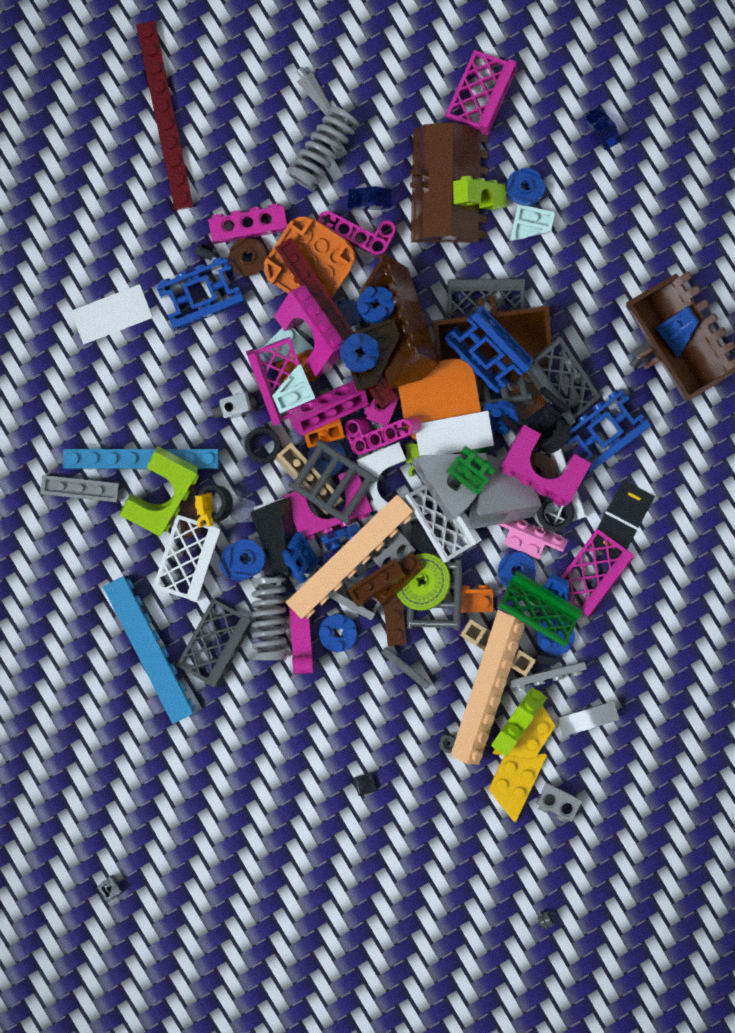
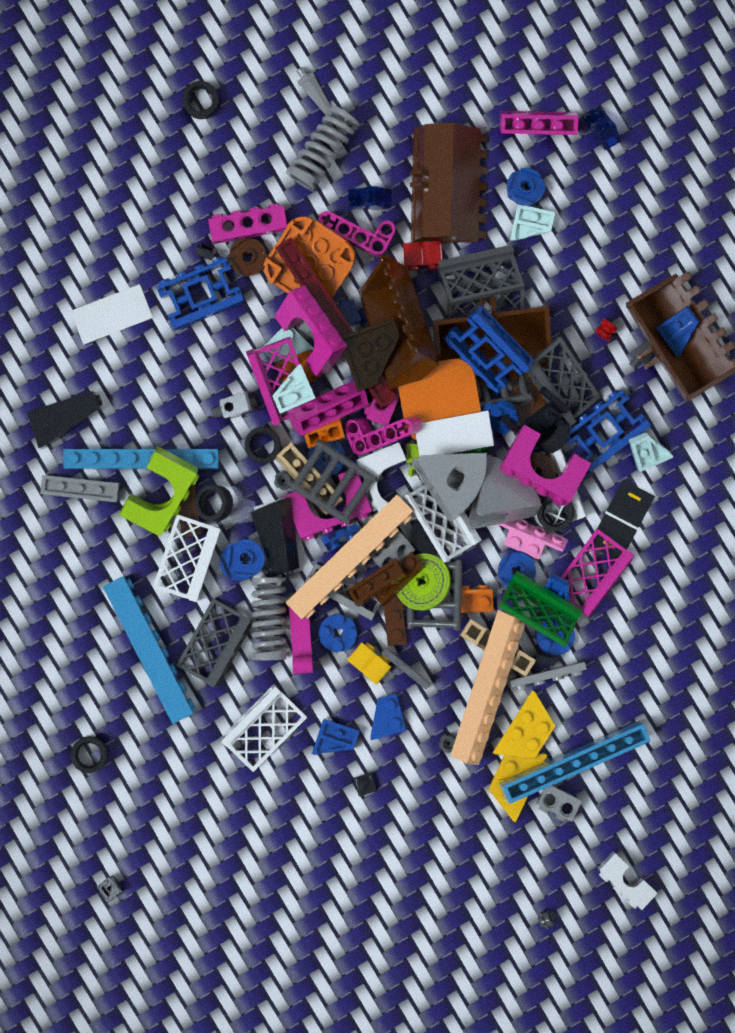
dark red plate [136,21,194,211] -> none
yellow plate [195,493,214,528] -> none
blue plate [281,532,319,583] -> none
blue plate [340,333,379,373] -> none
blue plate [357,286,396,324] -> none
dark pink fence [445,50,517,136] -> none
green plate [446,446,496,496] -> none
lime arch [453,176,506,210] -> none
lime arch [491,687,548,757] -> none
light grey slope [557,701,620,736] -> none
none -> black slope [27,391,103,449]
none -> black tyre [70,736,108,773]
none -> black tyre [182,81,219,120]
none -> white fence [220,684,307,772]
none -> dark grey plate [274,471,293,490]
none -> blue wing [312,718,360,755]
none -> yellow brick [347,642,391,685]
none -> blue wing [370,693,407,741]
none -> red brick [403,241,442,271]
none -> dark grey fence [437,245,525,306]
none -> dark azure brick [498,721,650,804]
none -> dark pink brick [499,110,579,135]
none -> red wheel [594,318,618,342]
none -> white arch [598,852,657,910]
none -> light aqua wing [629,432,673,472]

